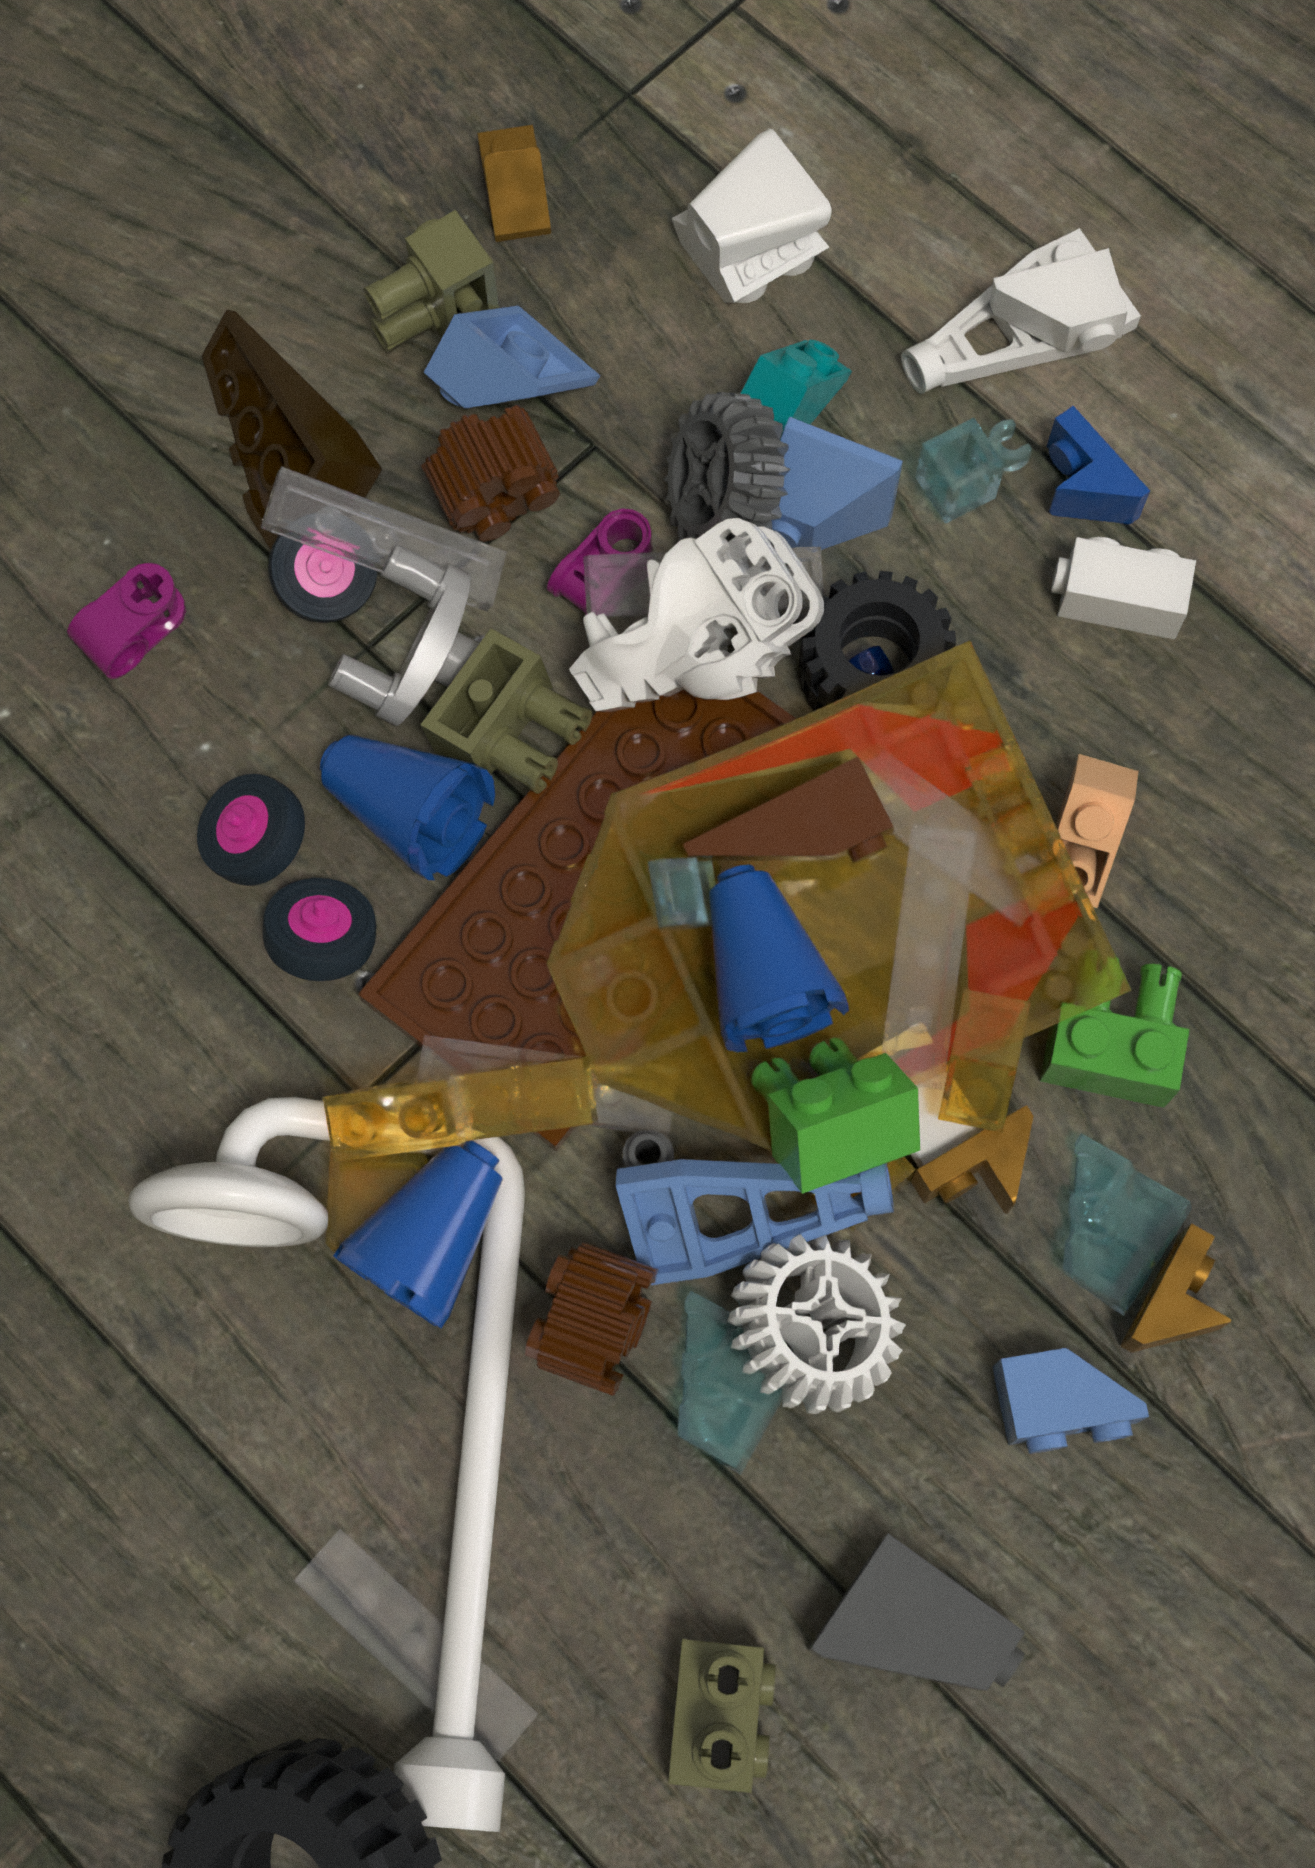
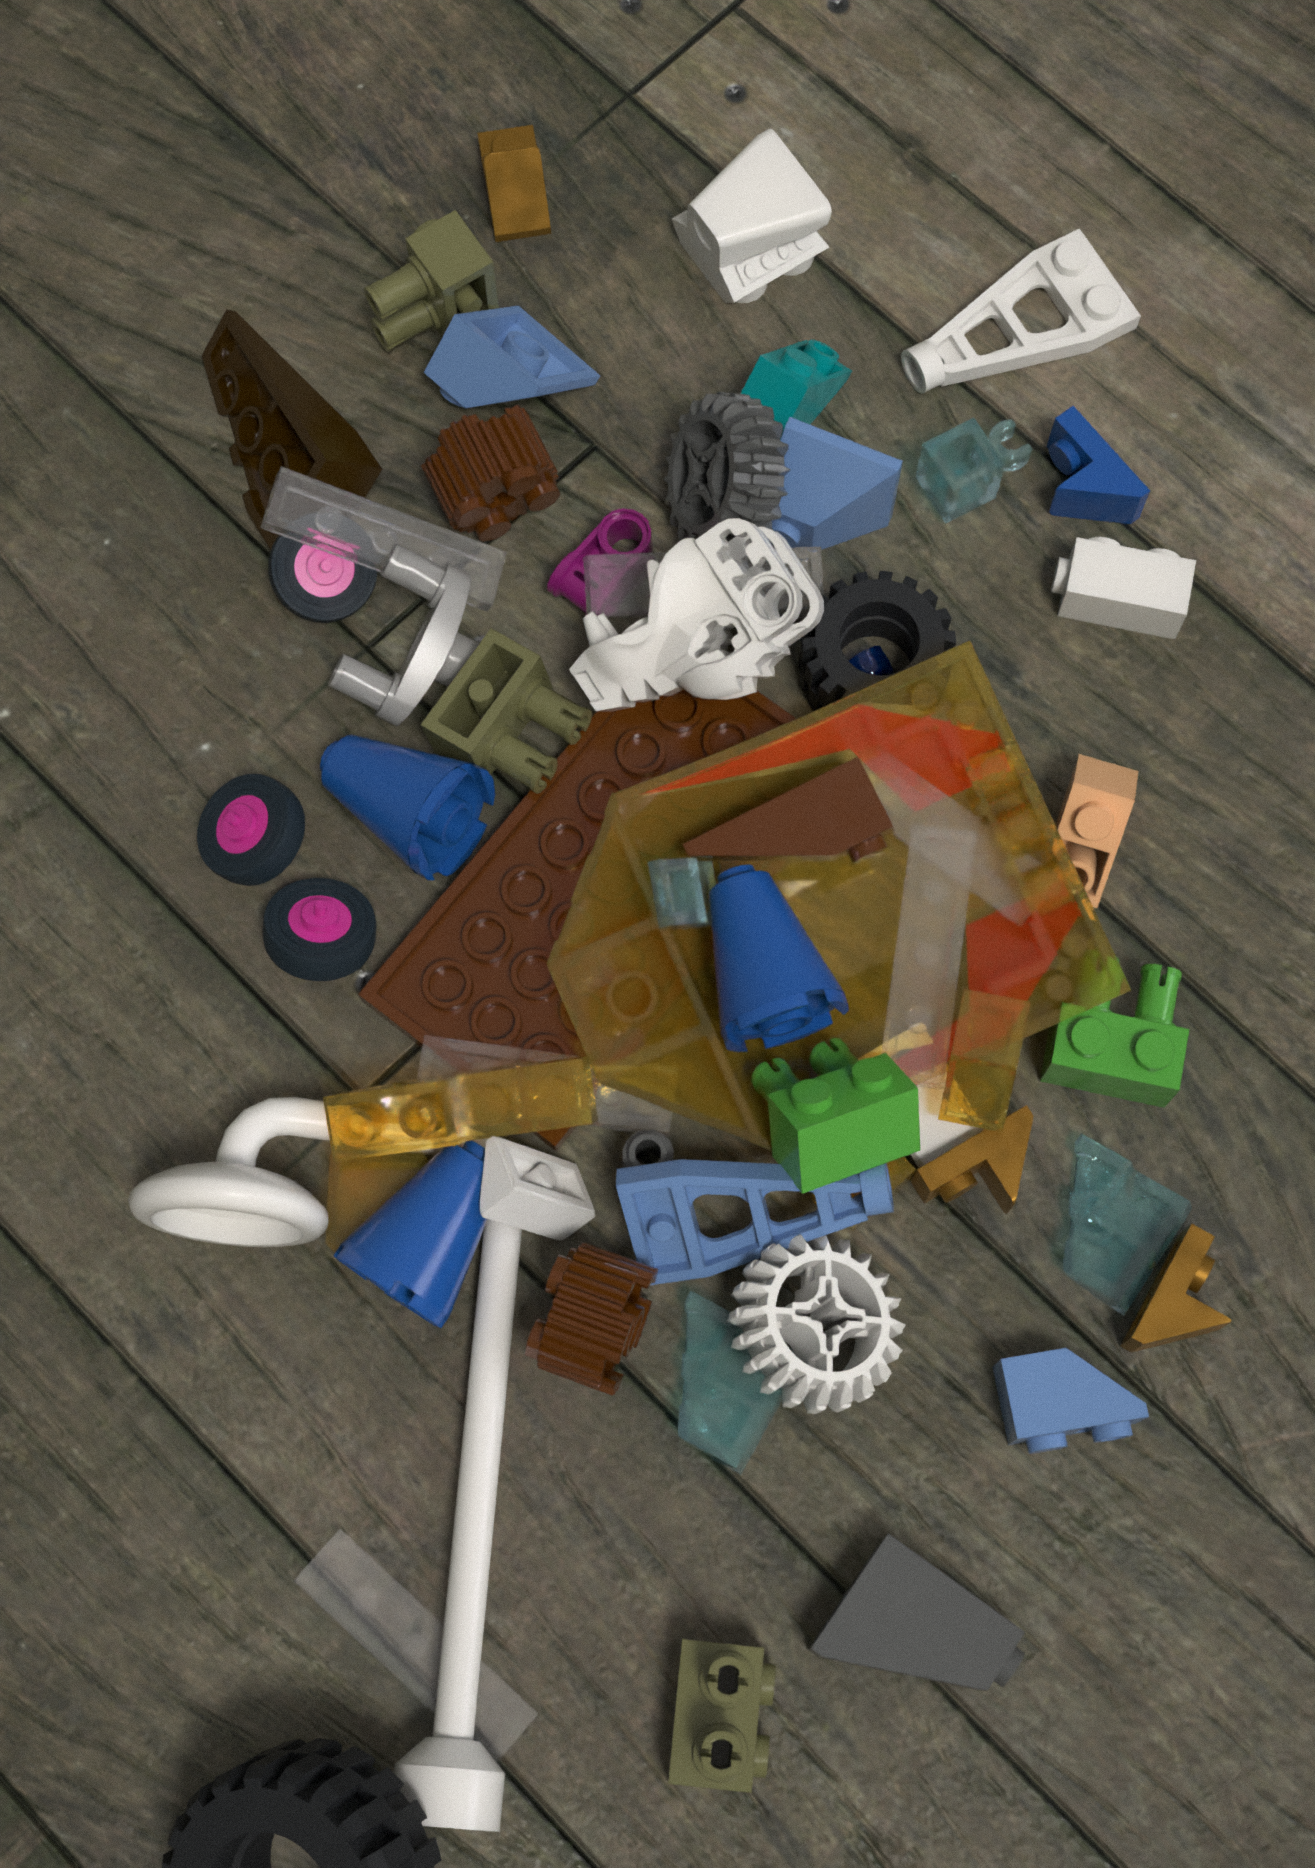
magenta piece [67,563,186,679] -> none
white slope [990,248,1128,352] -> none
none -> white slope [480,1136,596,1240]

